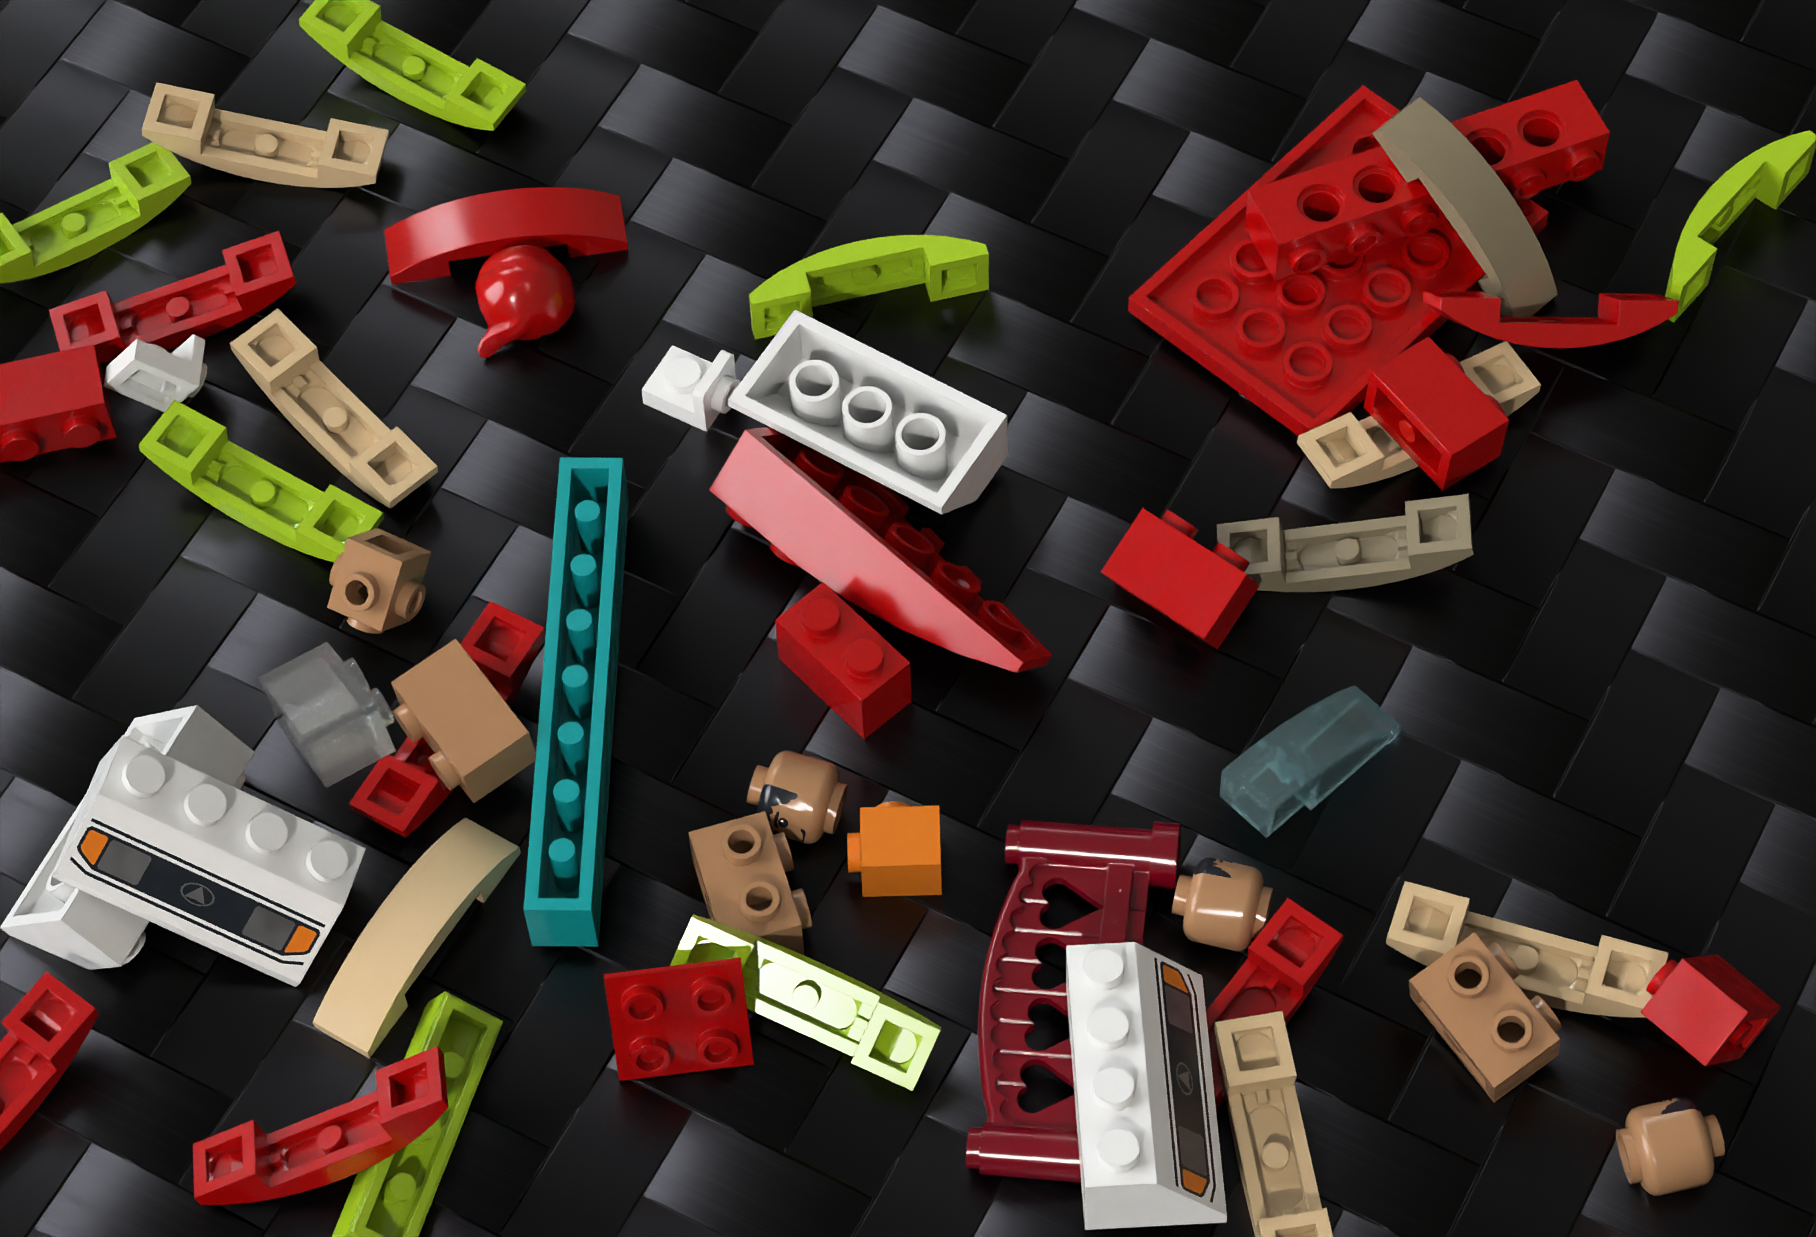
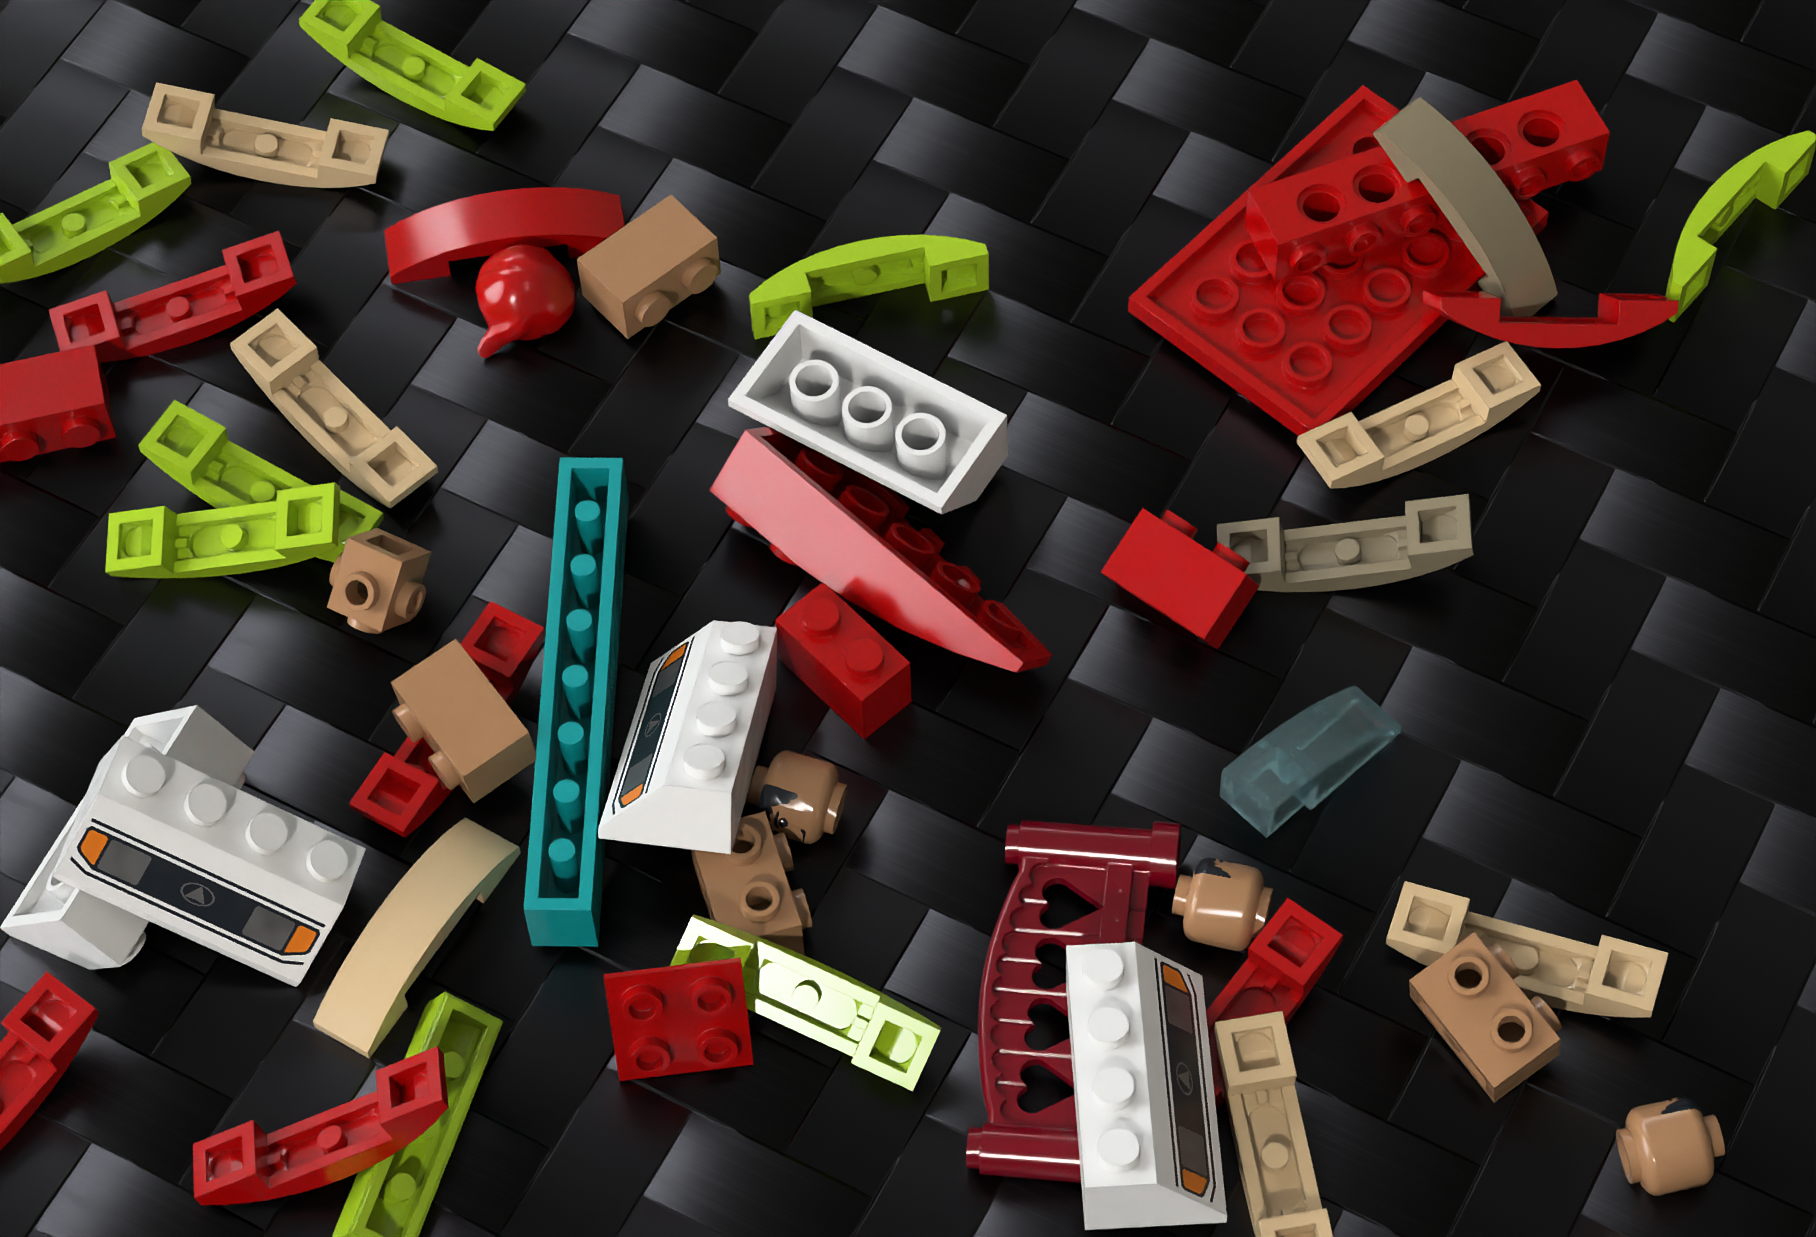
white bracket [103,334,207,412] -> none
clear brick [258,642,396,788] -> none
white bracket [642,345,740,432] -> none
orange brick [847,801,942,897] -> none
red brick [1363,336,1509,491] -> none
red brick [1641,954,1781,1066] -> none
none -> lime slope [105,482,340,578]
none -> medium nougat brick [577,195,721,339]
none -> white slope [598,620,777,854]

